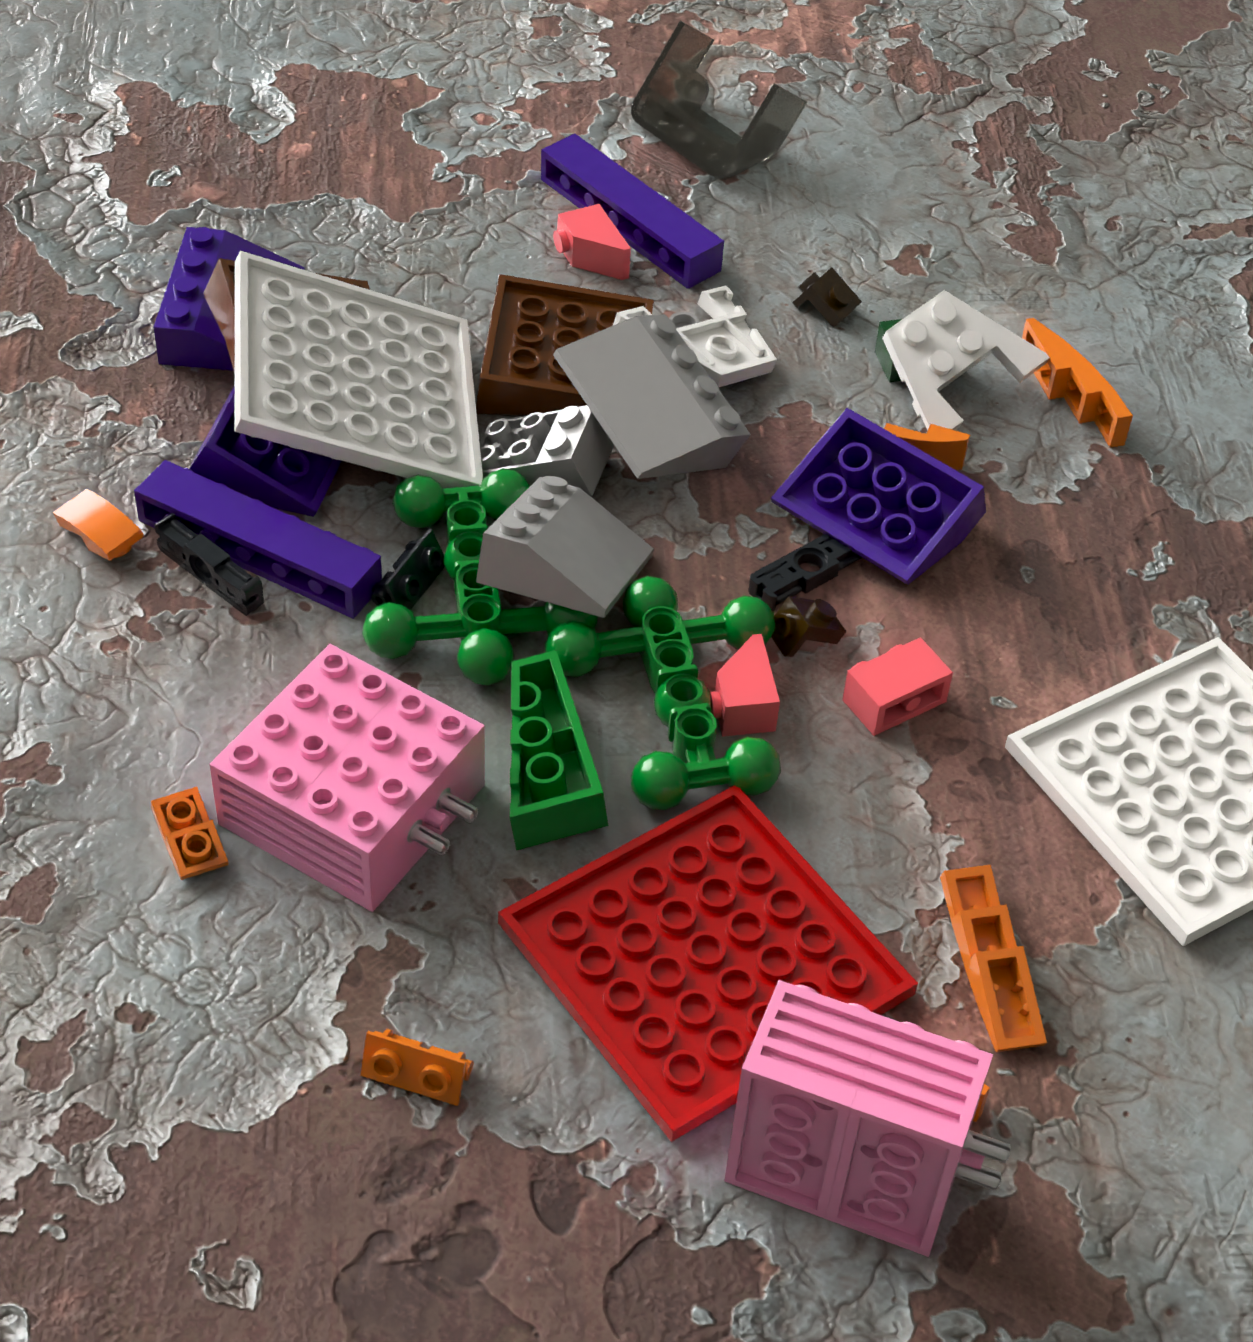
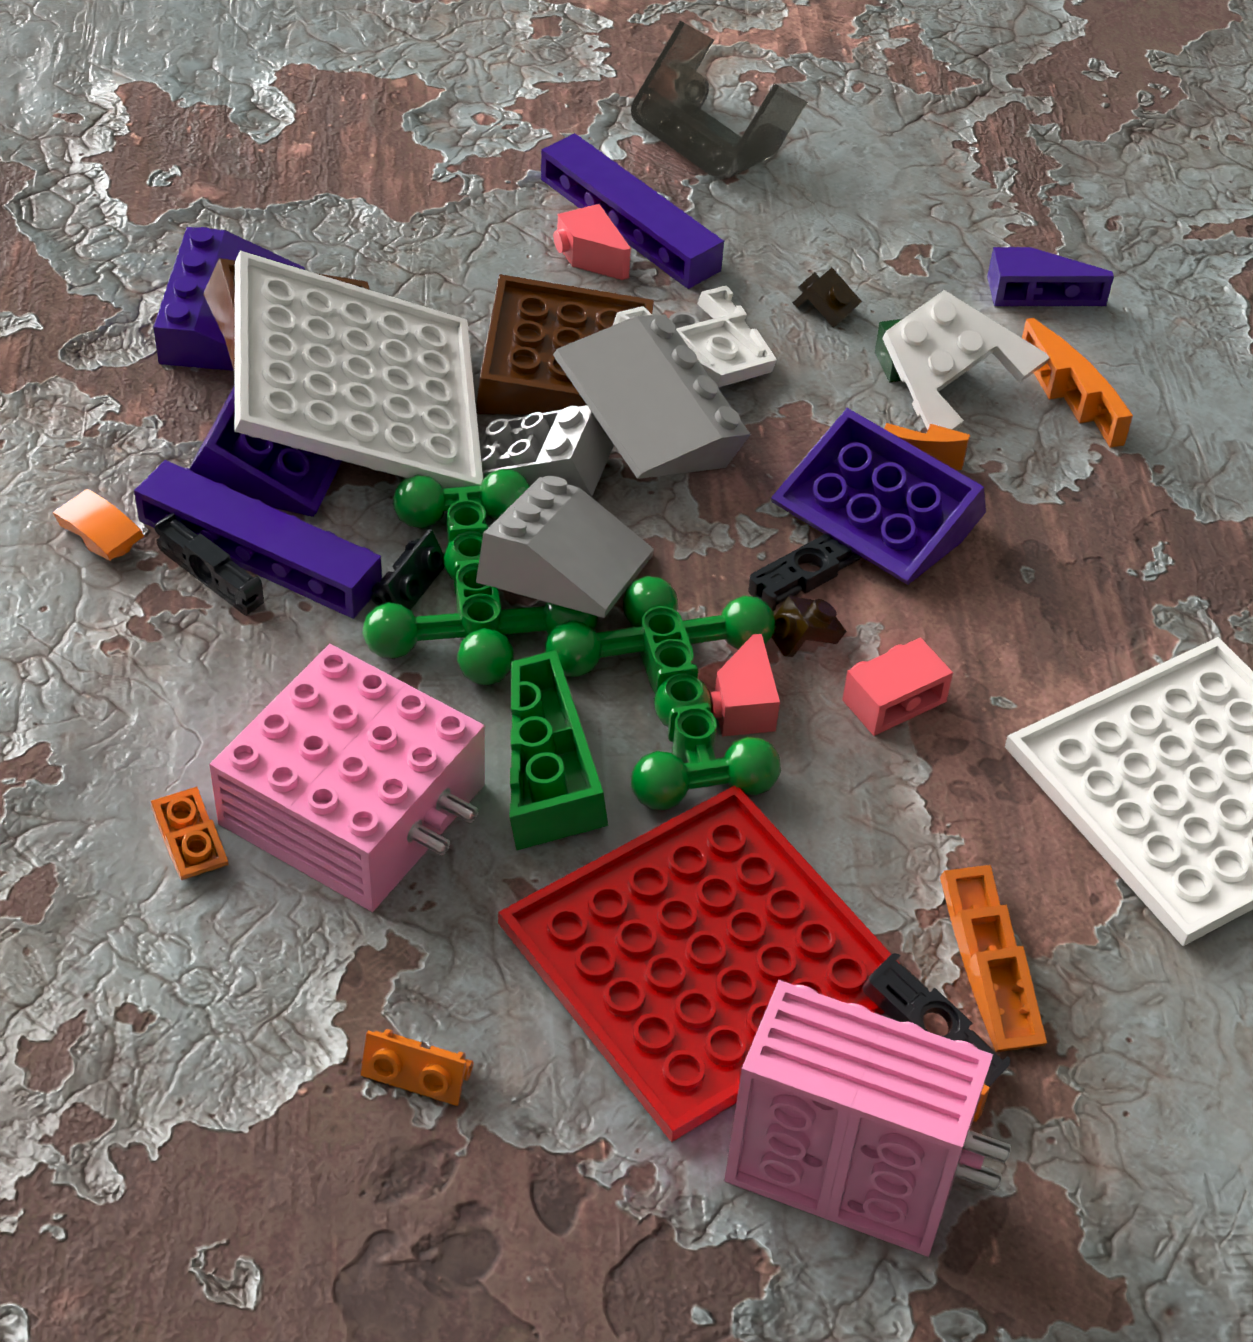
none -> black piece [862,953,1010,1087]
none -> dark purple slope [987,247,1114,306]

